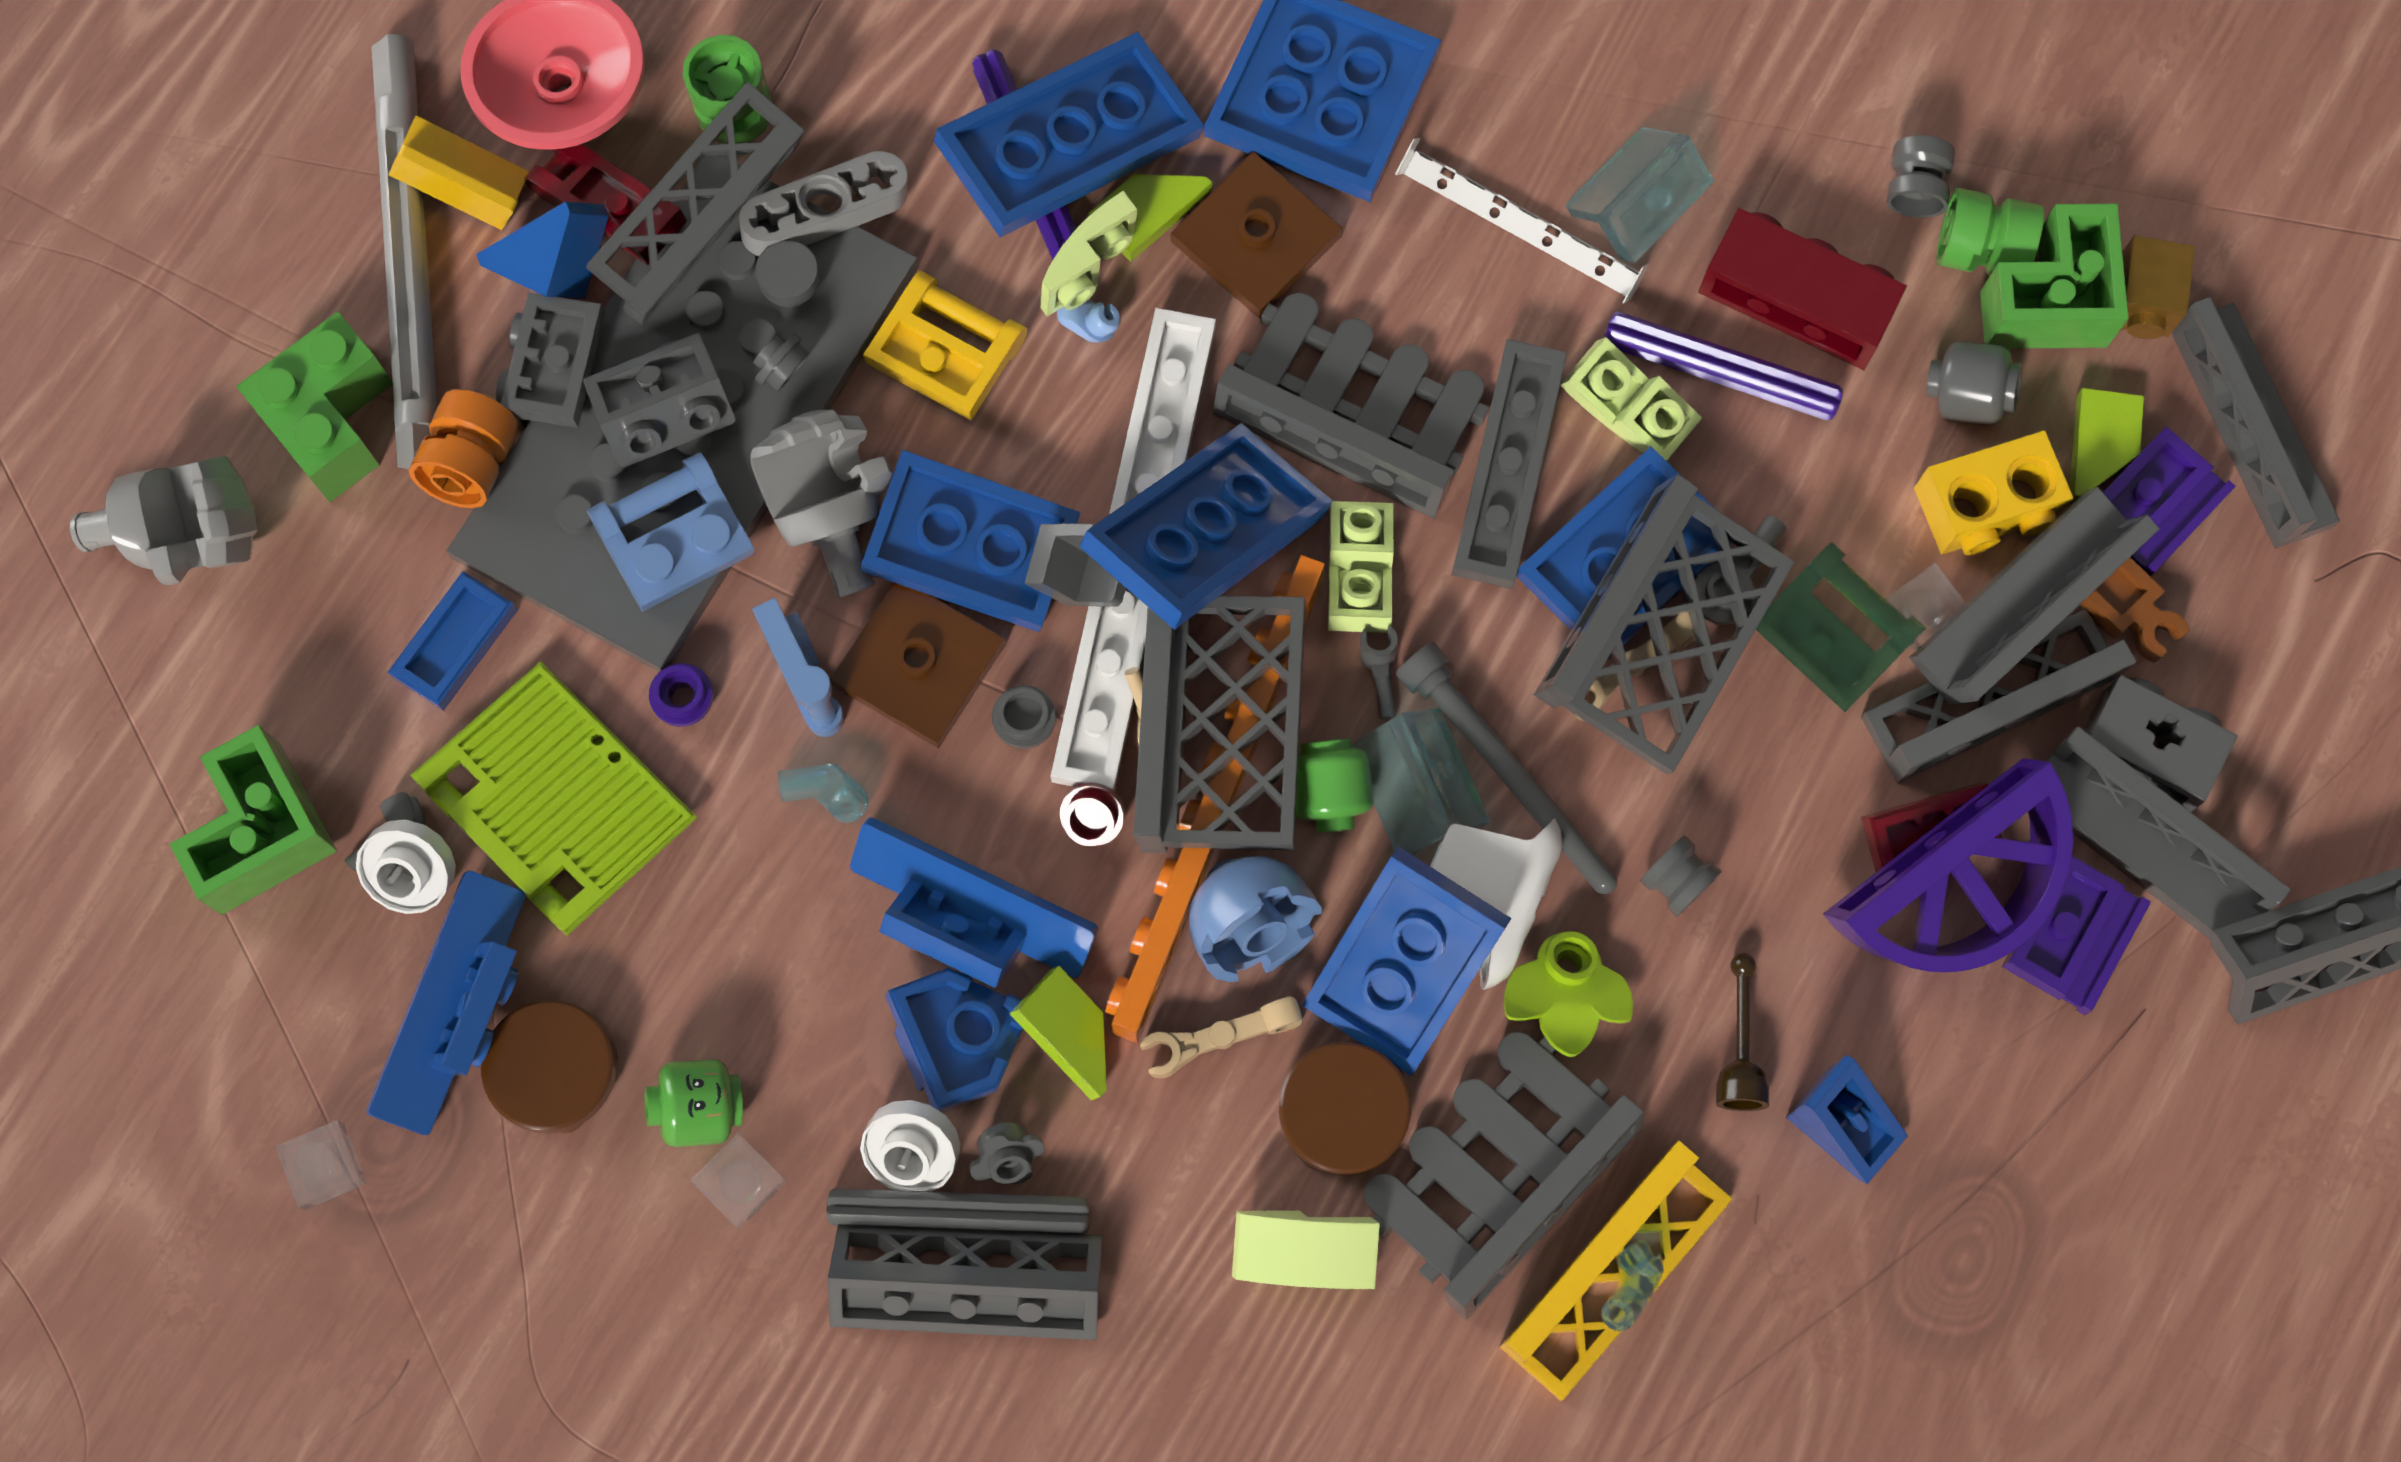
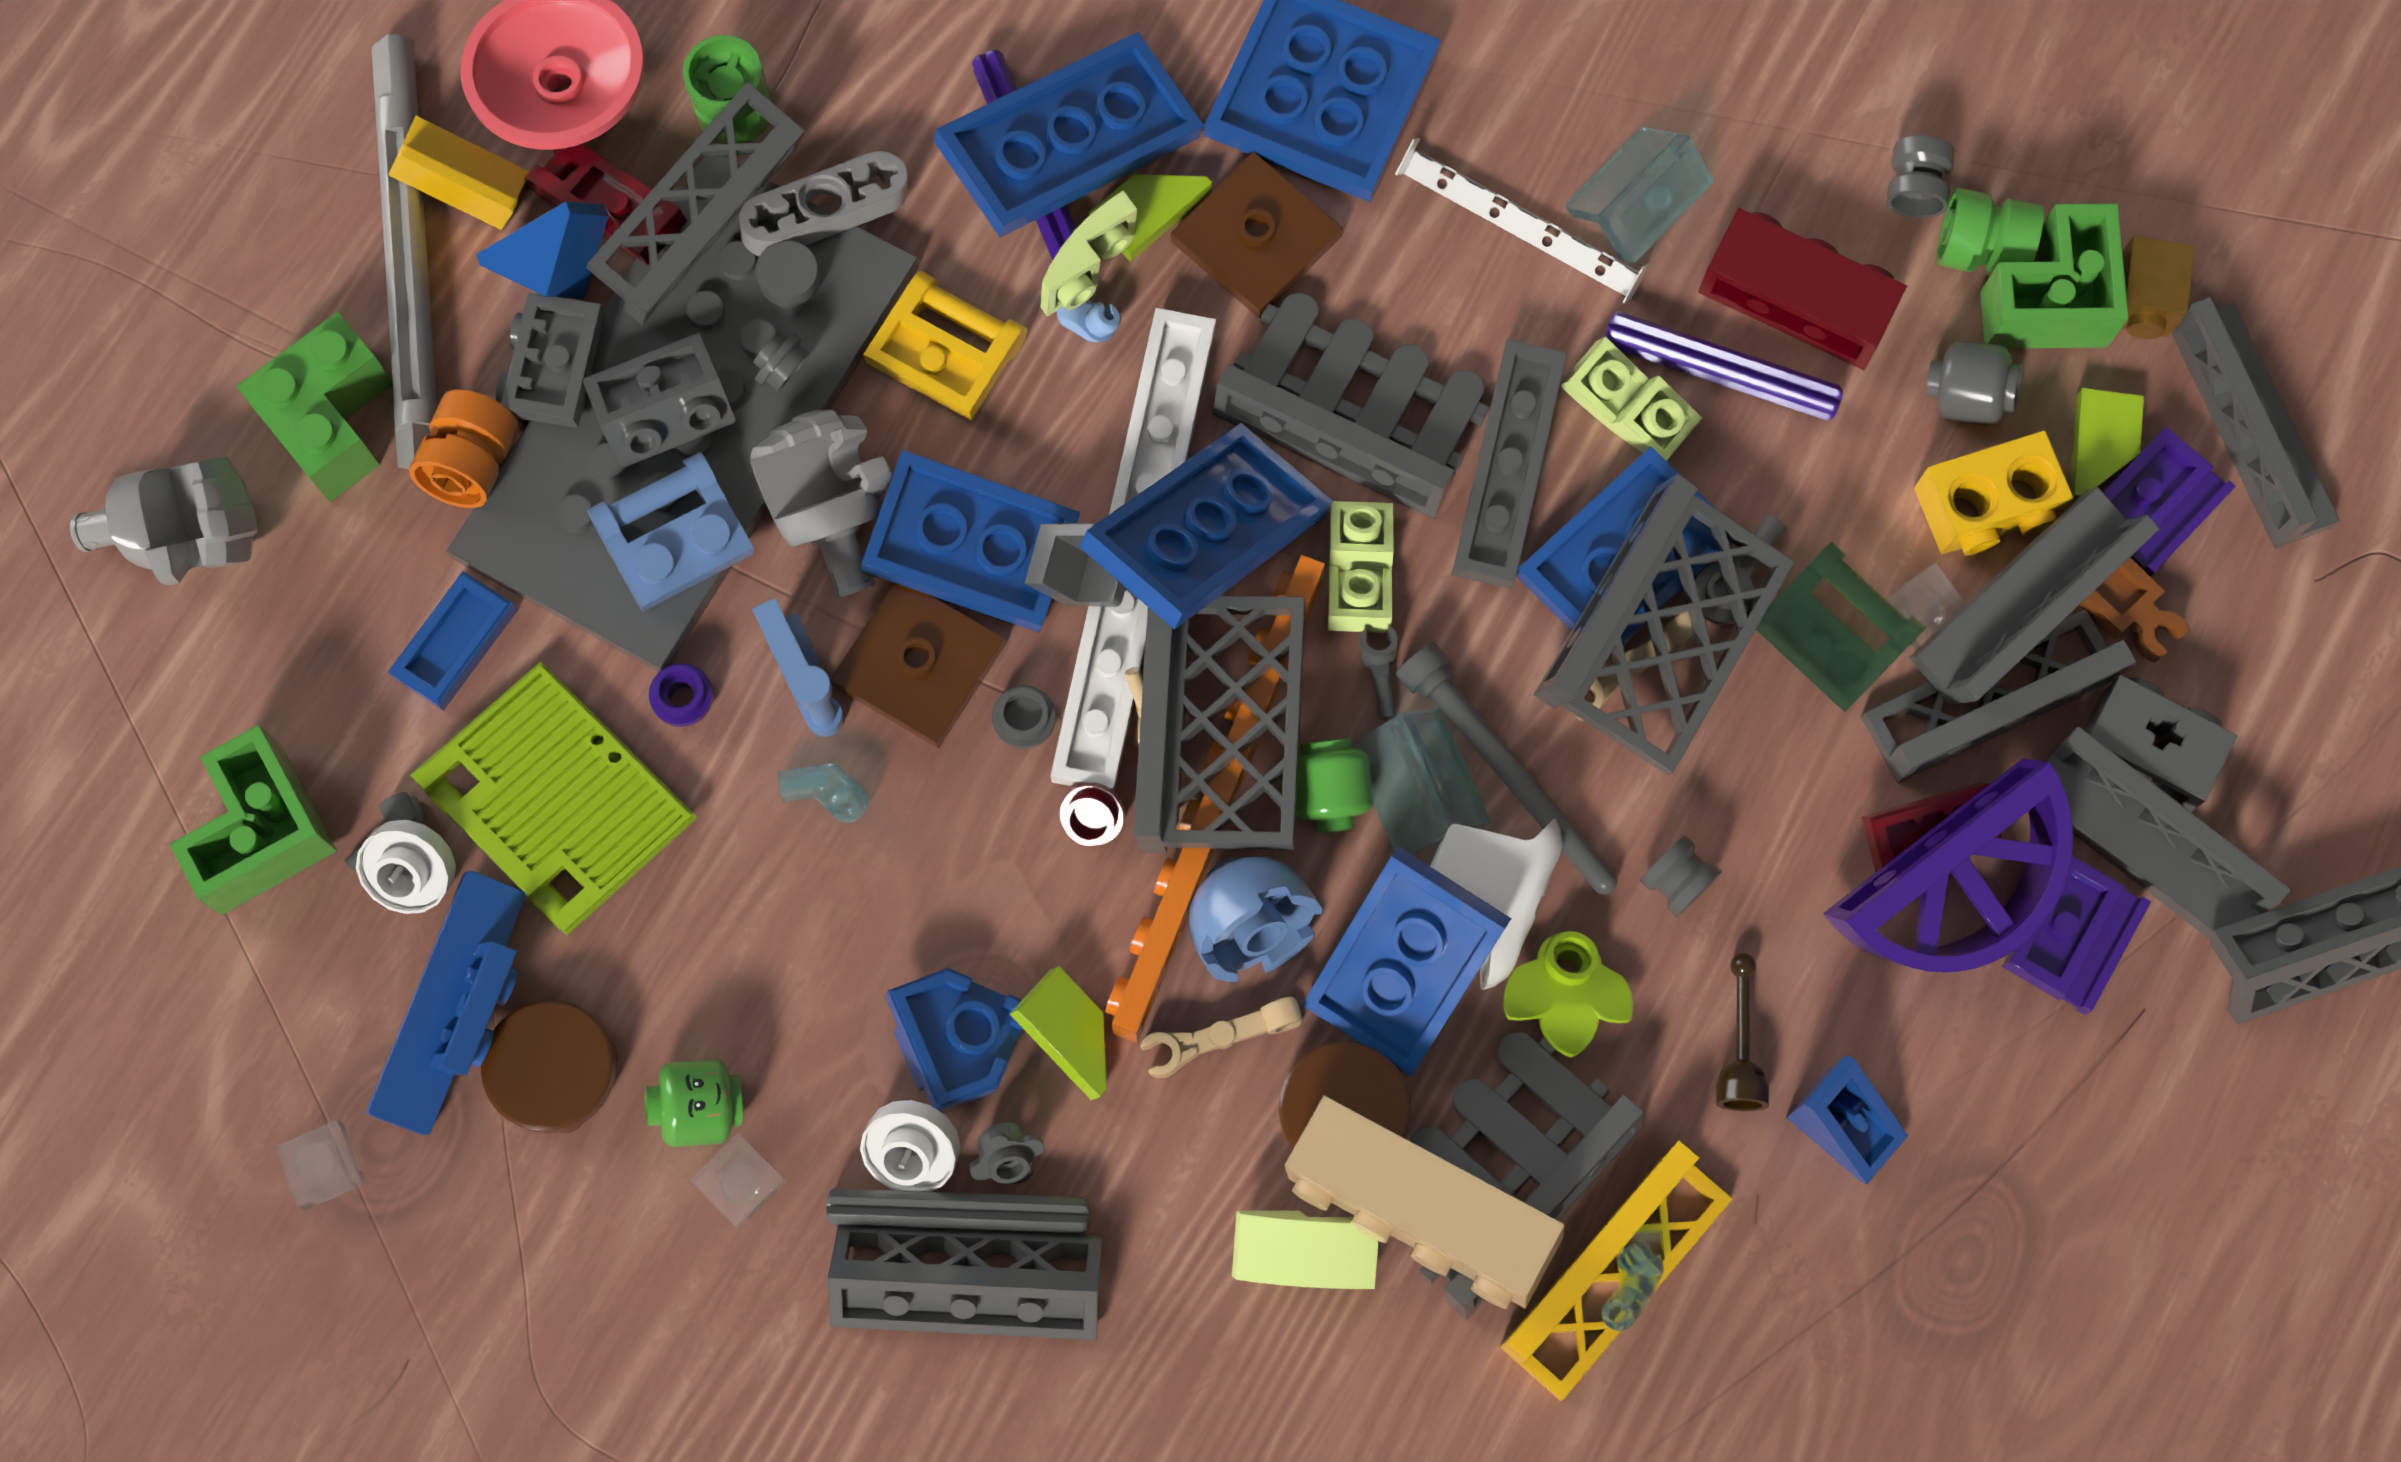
blue bracket [850,817,1099,988] -> none
none -> tan brick [1284,1096,1565,1309]

